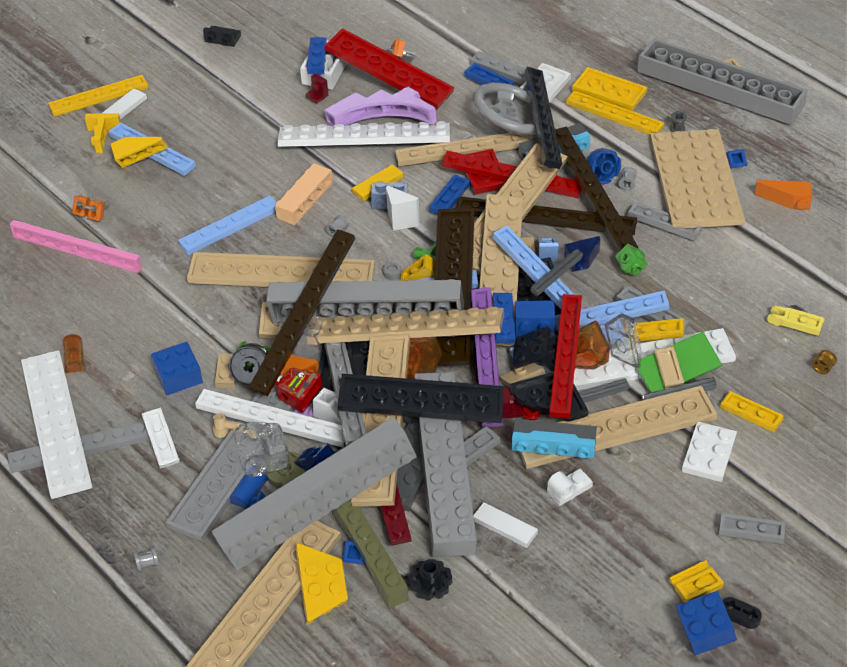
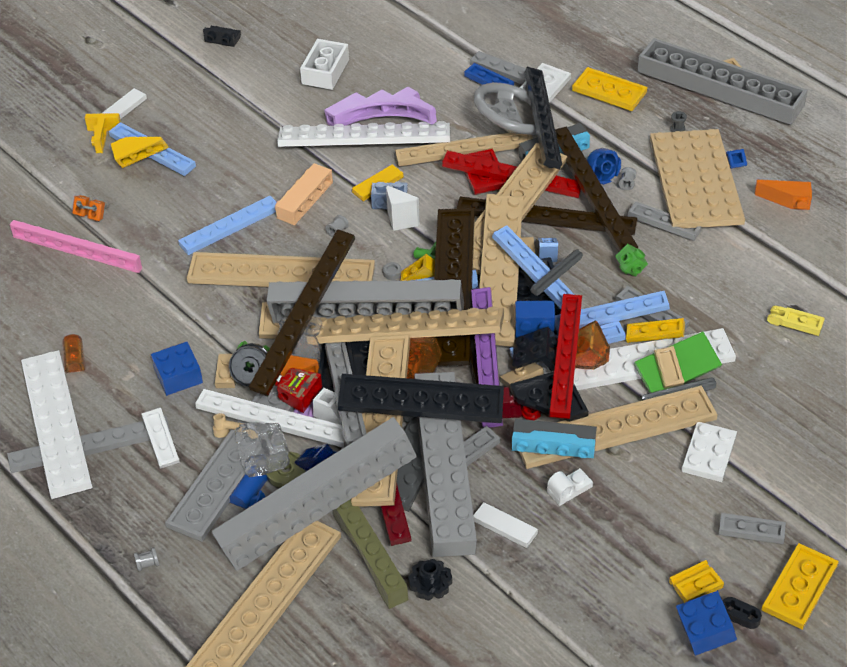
yellow tile [48,74,148,117] -> none
yellow wing [295,544,348,624] -> none
dark red bracket [306,74,329,103] -> none
blue plate [307,37,327,74] -> none
red plate [324,28,454,110] -> none
blue slope [343,540,365,565] -> none
piece [383,39,416,63] -> none
blue plate [429,175,470,215] -> none
blue plate [493,293,515,344] -> none
clear blue slope [564,236,600,272] -> none
yellow tile [566,90,664,134] -> none
dark grey axle [579,378,629,403] -> none
clear slope [604,313,642,369] -> none
yellow tile [720,391,784,433] -> none
pearl gold wheel [812,349,837,375] -> none
none -> yellow plate [762,543,839,630]

